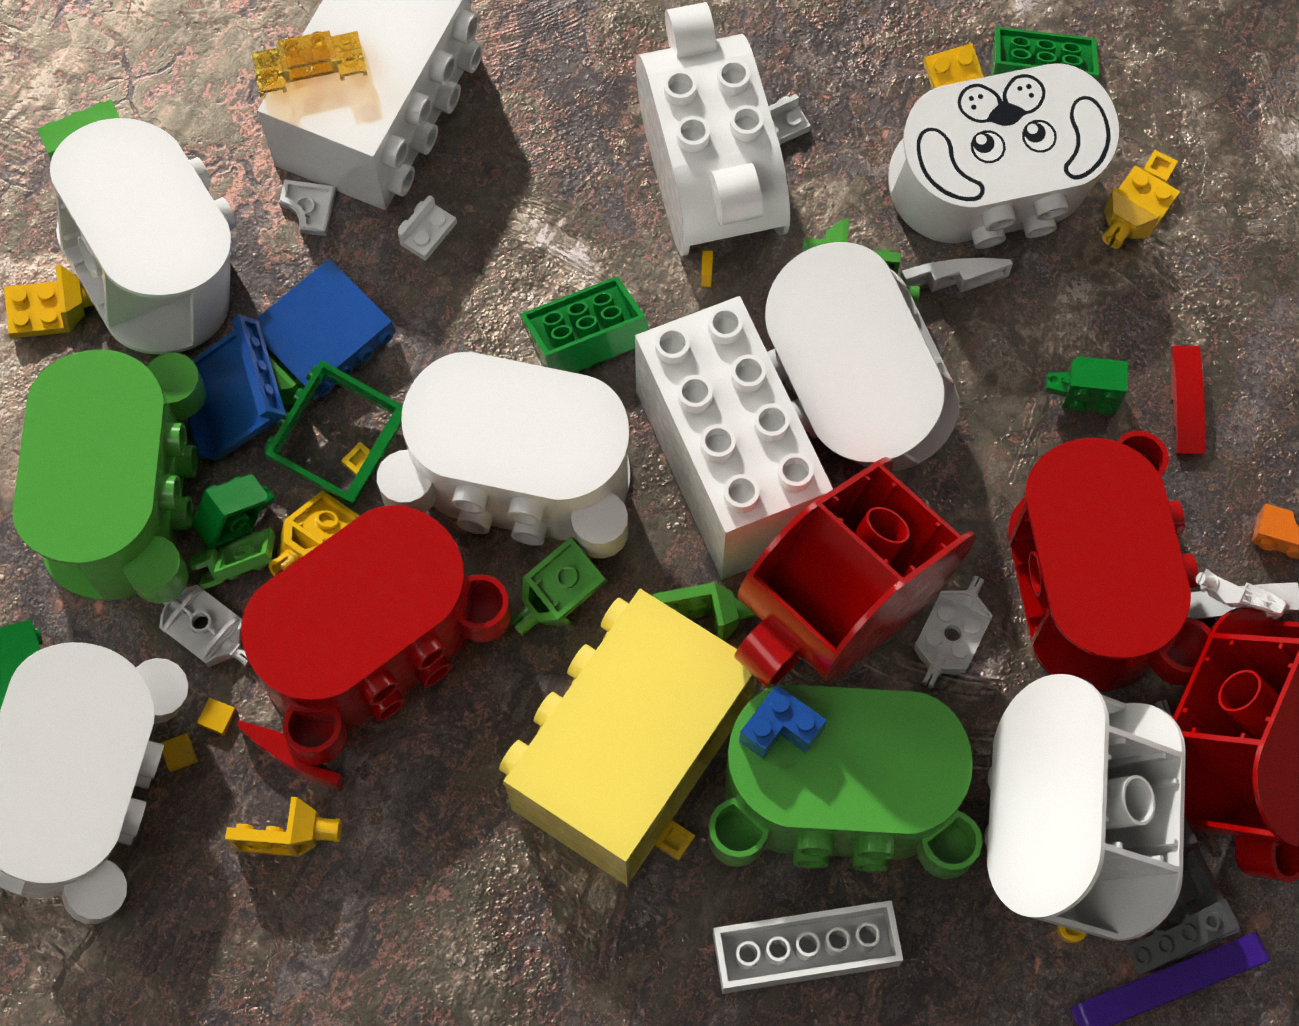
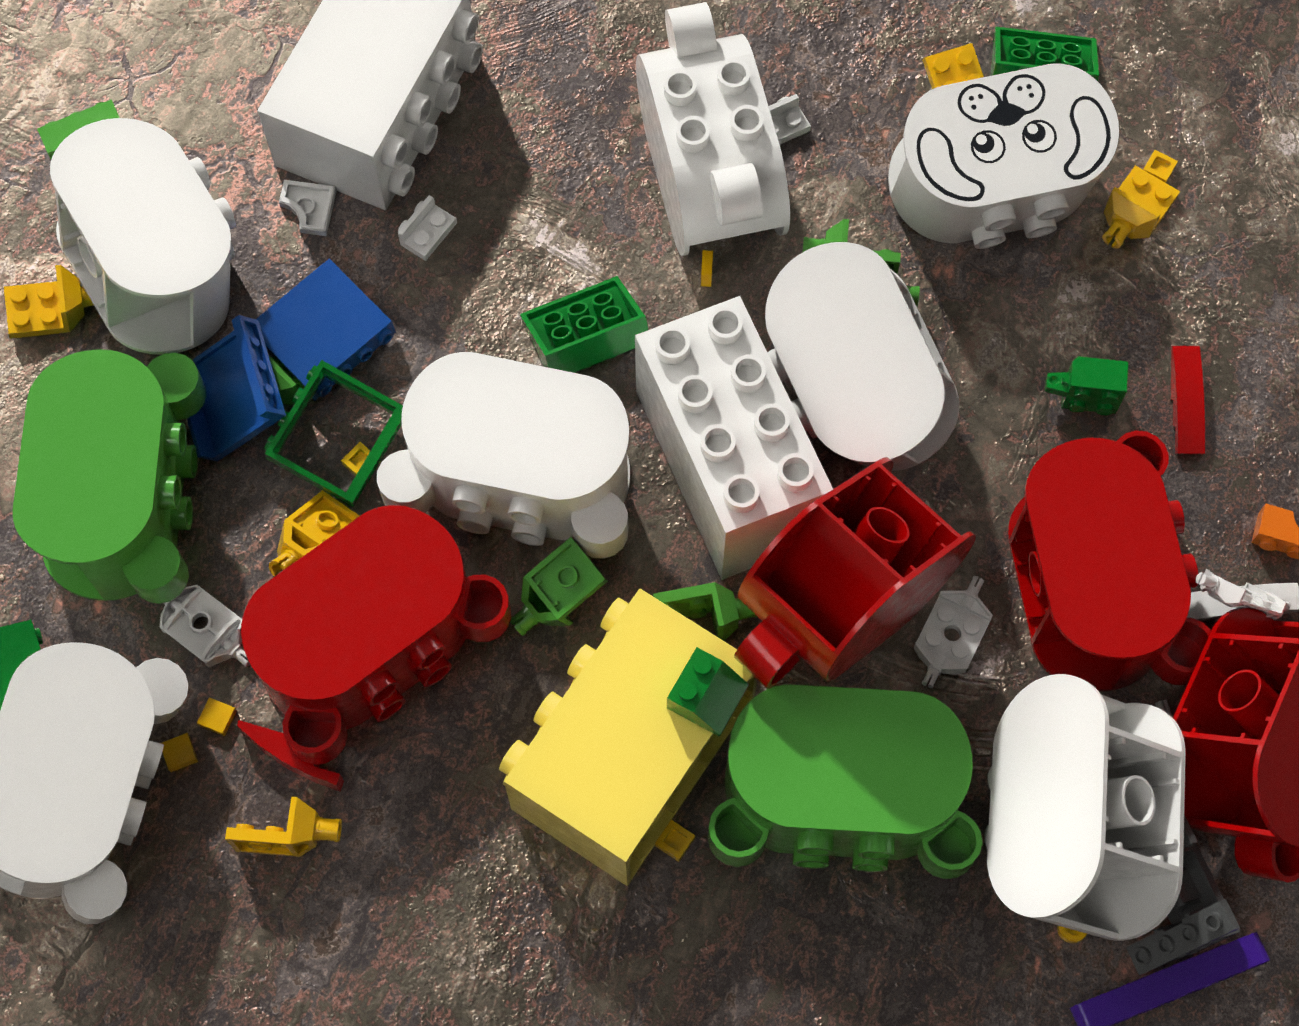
bright green plate [189,527,276,589] -> none
green hinge [191,474,275,549] -> none
clear yellow bracket [252,30,367,98] -> none
white brick [713,900,903,994] -> none
blue brick [739,685,827,759] -> none
white slope [900,258,1013,293] -> none
none -> green slope [667,647,749,737]

